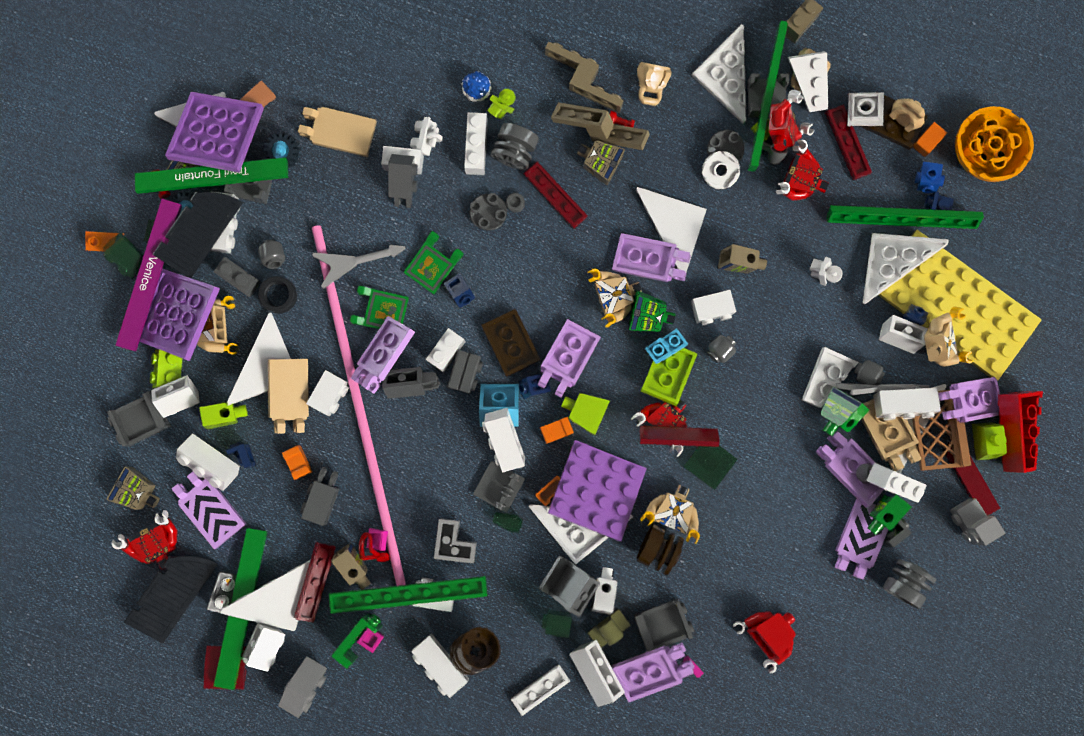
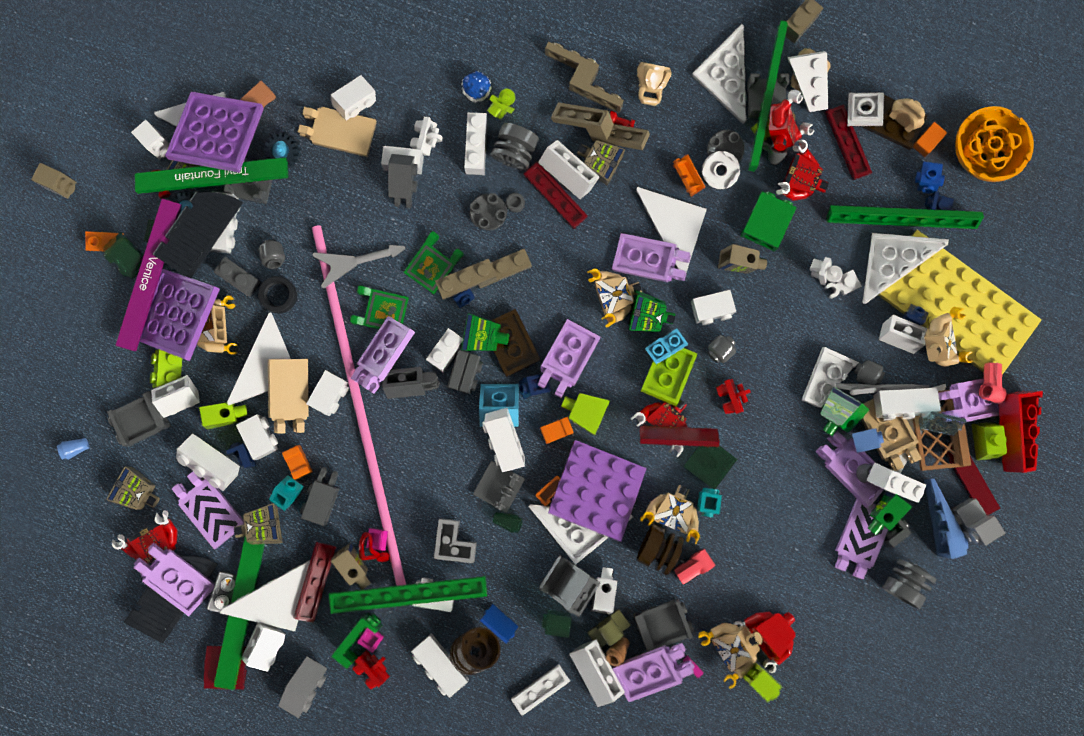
none -> dark tan brick [31,163,76,199]
none -> medium blue cone [57,438,90,460]
none -> white brick [131,120,170,160]
none -> lavender tile [134,542,215,616]
none -> torso [234,503,283,545]
none -> white brick [236,414,278,460]
none -> teal brick [269,475,303,511]
none -> white brick [331,75,376,120]
none -> red hips [352,650,390,689]
none -> dark tan bracket [435,248,532,300]
none -> green torso [461,314,509,351]
none -> blue piece [480,604,519,644]
none -> white brick [538,140,599,199]
none -> medium nougat cone [606,637,630,666]
none -> orange hinge [673,154,705,197]
none -> coral piece [674,548,715,584]
none -> teal brick [697,488,722,517]
none -> torso [698,623,762,688]
none -> red hips [716,379,751,414]
none -> green panel [740,191,797,252]
none -> lime brick [743,662,782,702]
none -> white plate [824,270,862,298]
none -> medium blue brick [852,428,884,453]
none -> clear light blue piece [920,411,966,436]
none -> medium blue wedge [924,479,968,559]
none -> coral piece [979,363,1007,404]

